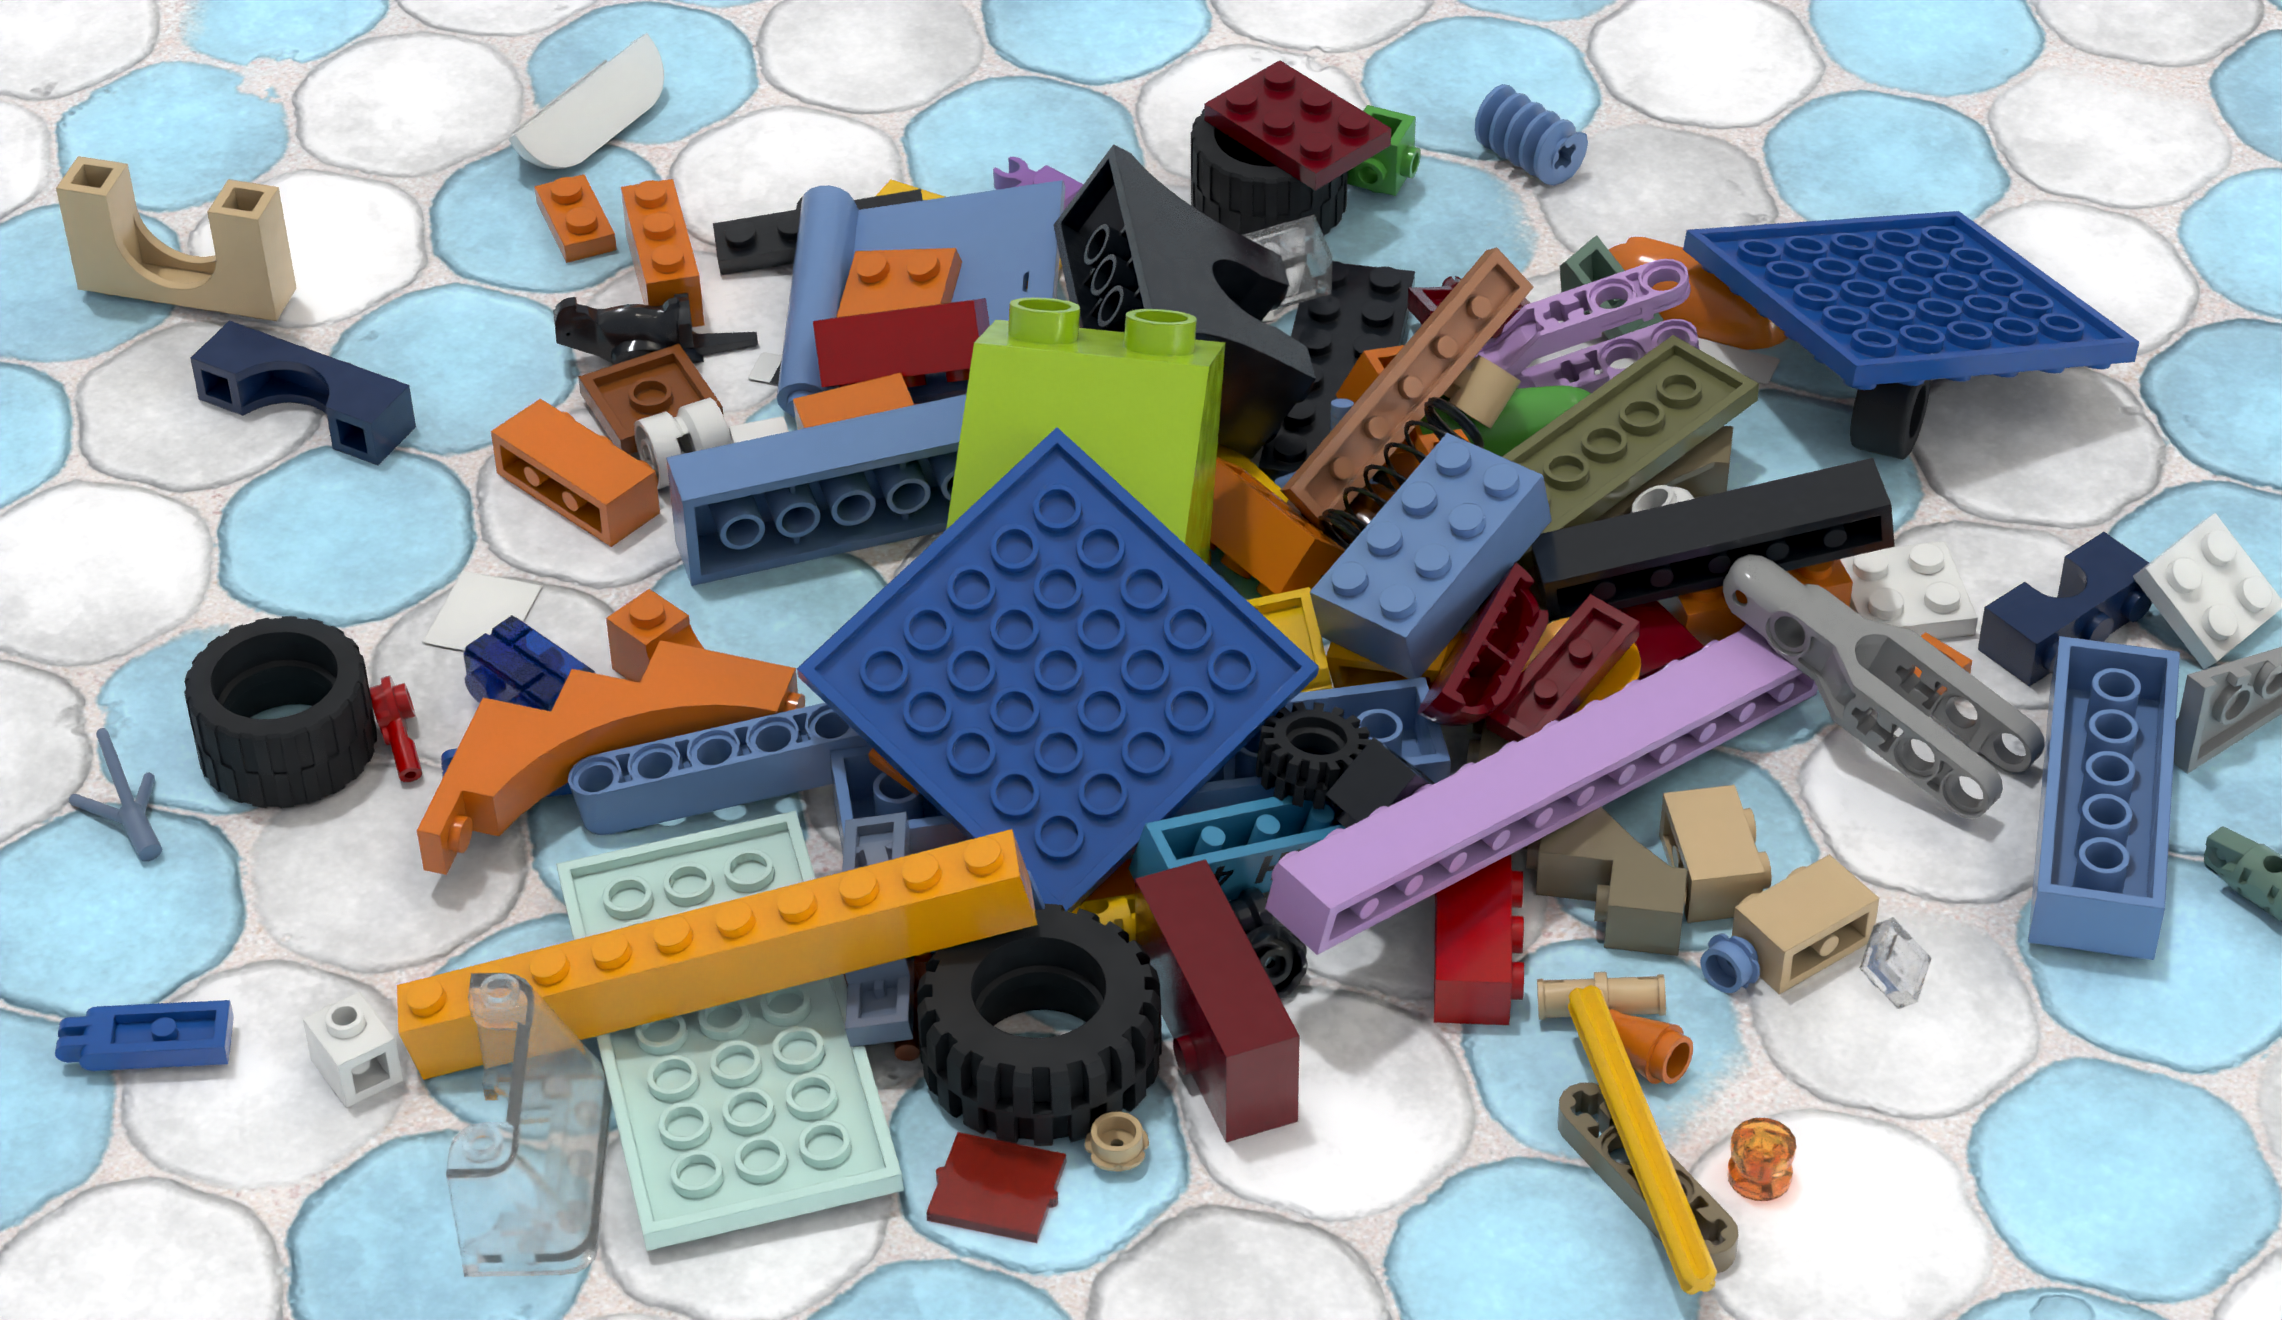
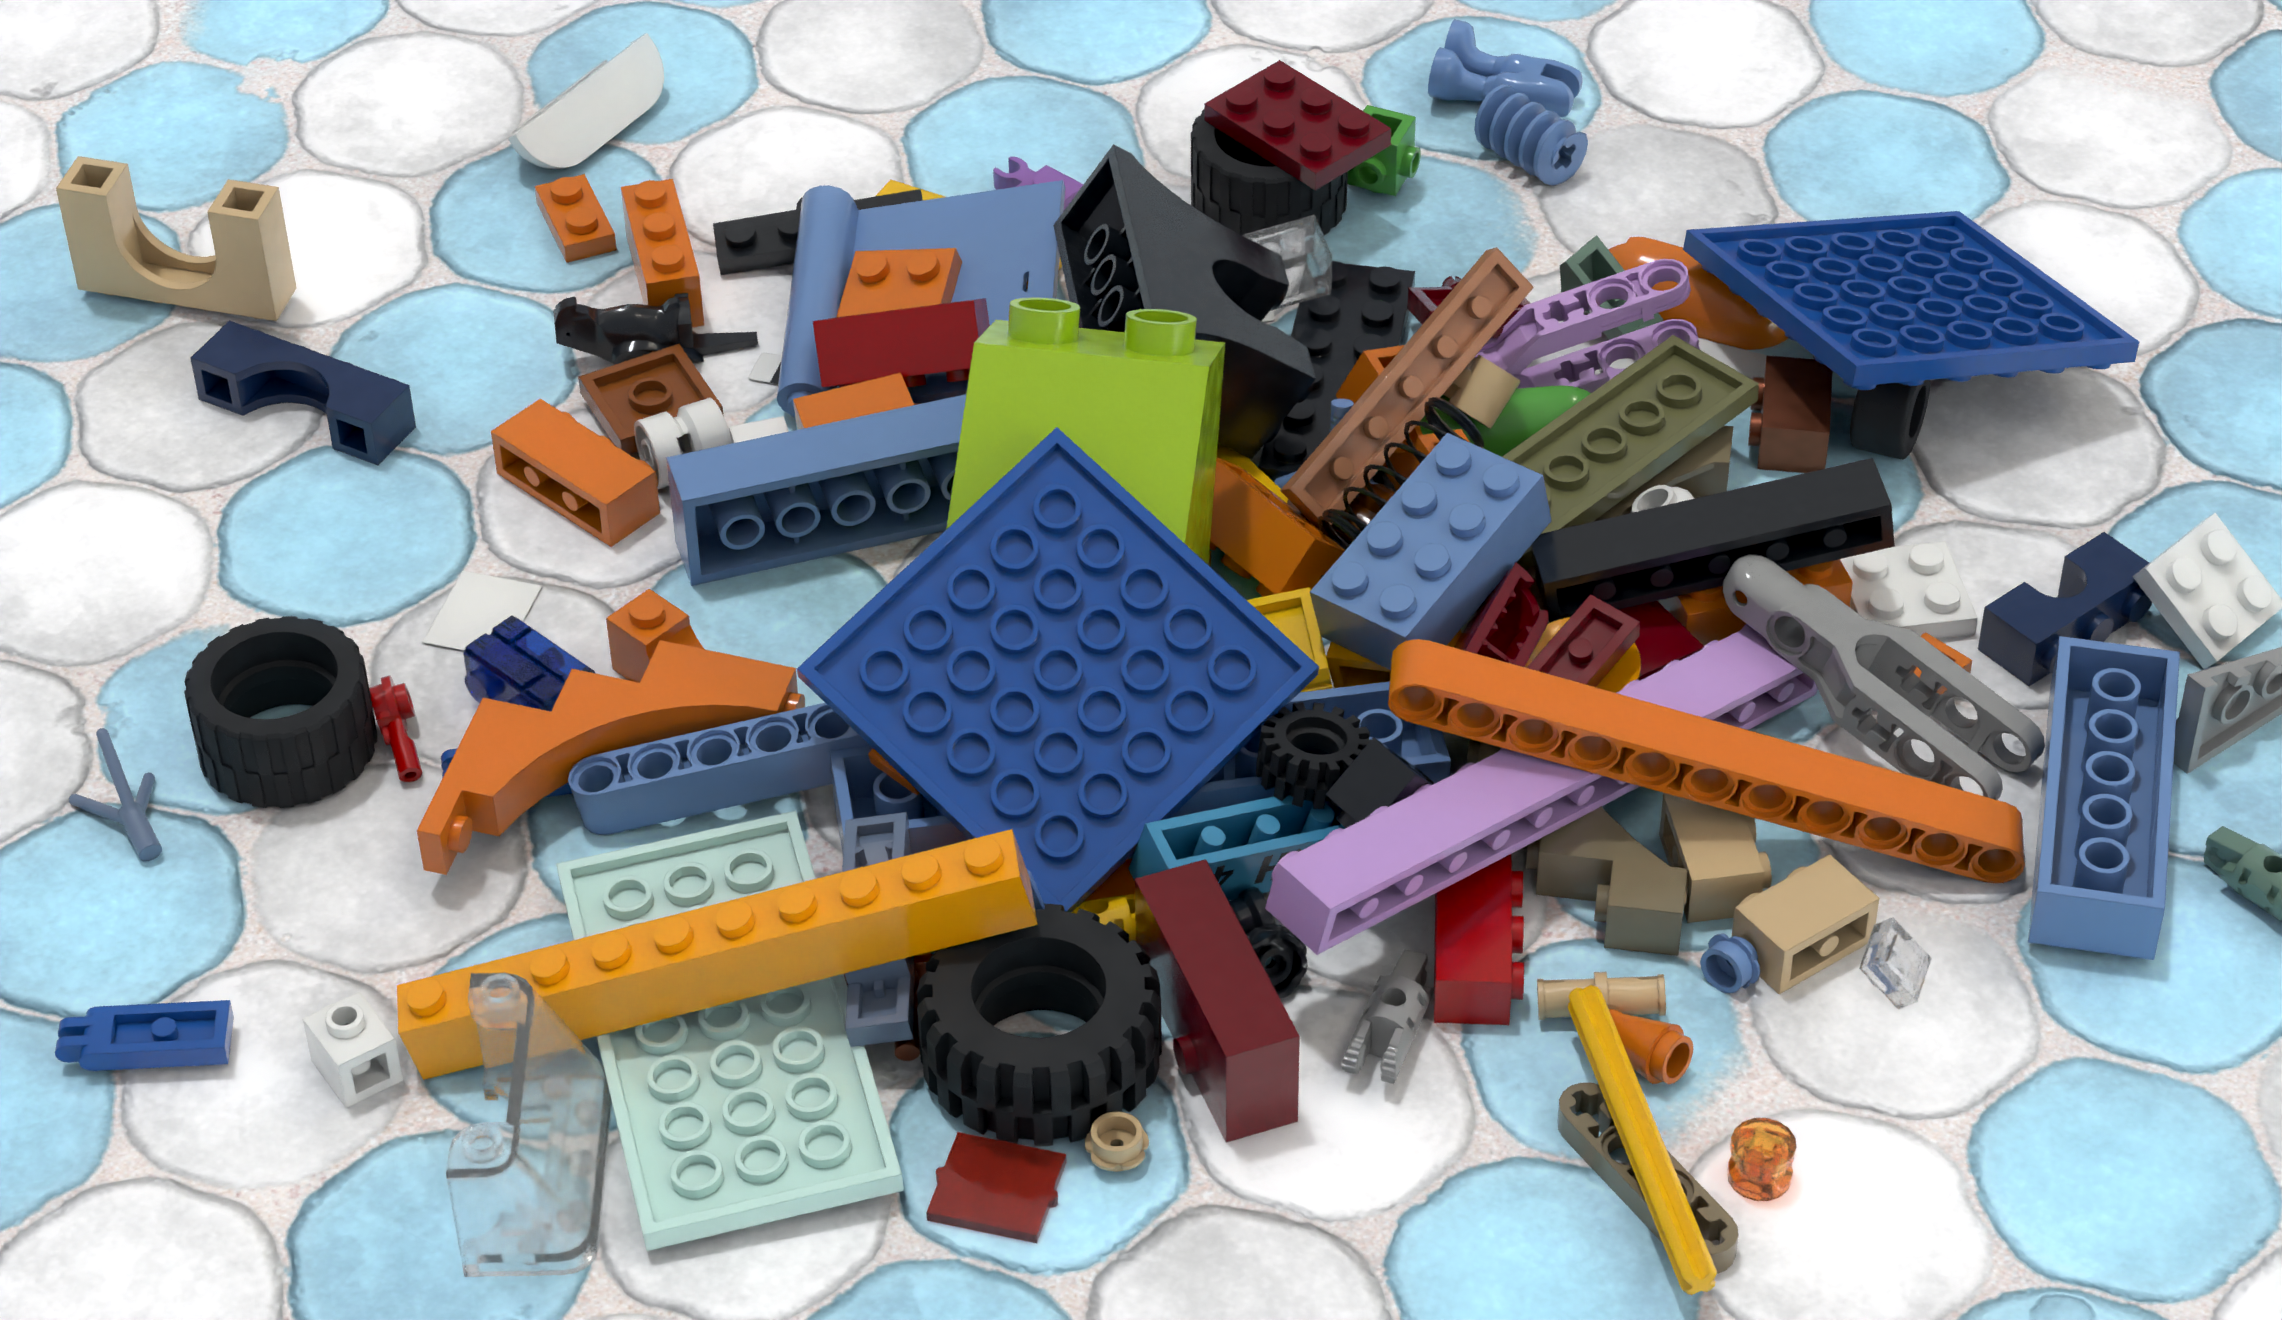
none -> light grey hinge [1341,949,1433,1084]
none -> orange beam [1388,639,2025,883]
none -> medium blue piece [1428,19,1582,117]
none -> copper brick [1748,355,1833,473]

